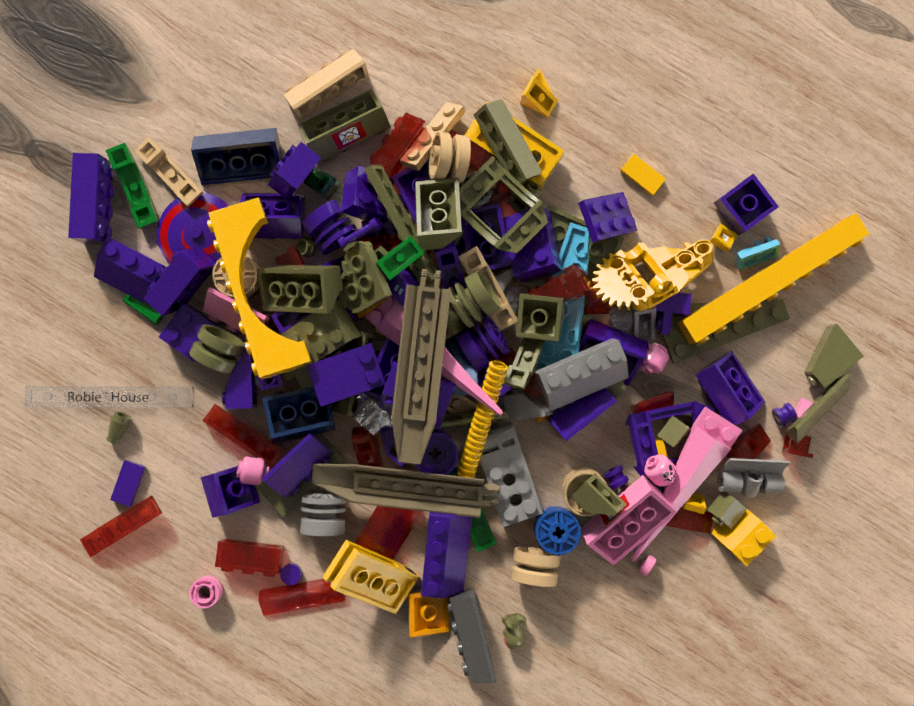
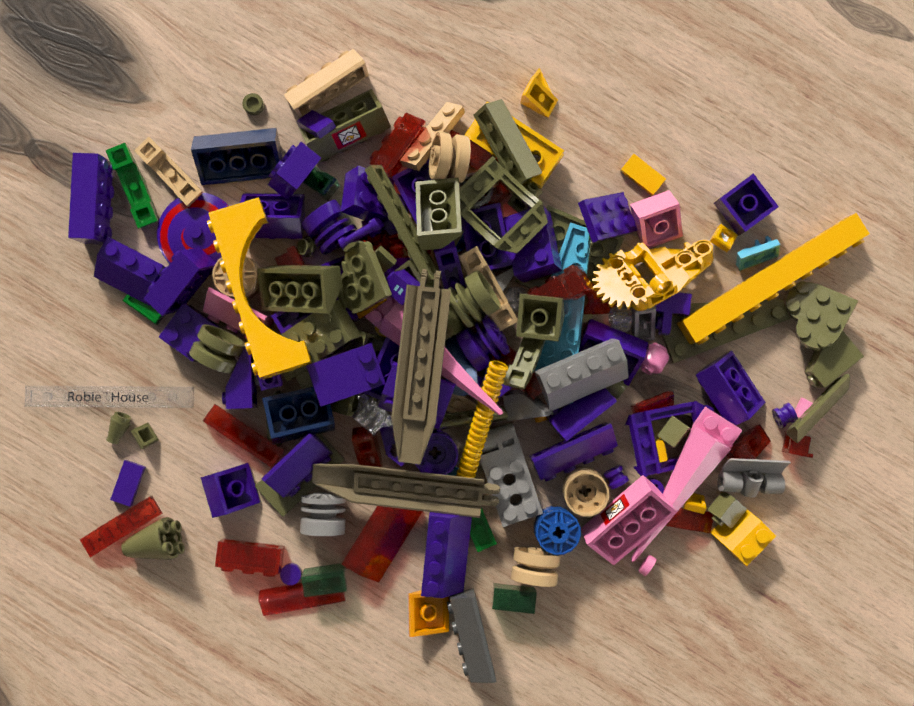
bright pink wheel [189,575,223,608] -> none
bright pink head [237,456,269,485] -> none
yellow hinge [323,540,420,614] -> none
green plate [376,236,424,280] -> none
olive animal [501,613,526,649] -> none
olive slope [572,474,627,516] -> none
bright pink head [644,454,677,486] -> none
none -> olive cone [121,517,185,560]
none -> olive slope [131,423,159,450]
none -> olive tile [242,93,264,116]
none -> dark purple tile [296,110,336,139]
none -> clear green panel [301,563,347,597]
none -> clear green brick [491,583,537,614]
none -> dark purple slope [529,422,618,482]
none -> bright pink slope [630,191,683,249]
none -> olive plate [786,281,858,351]

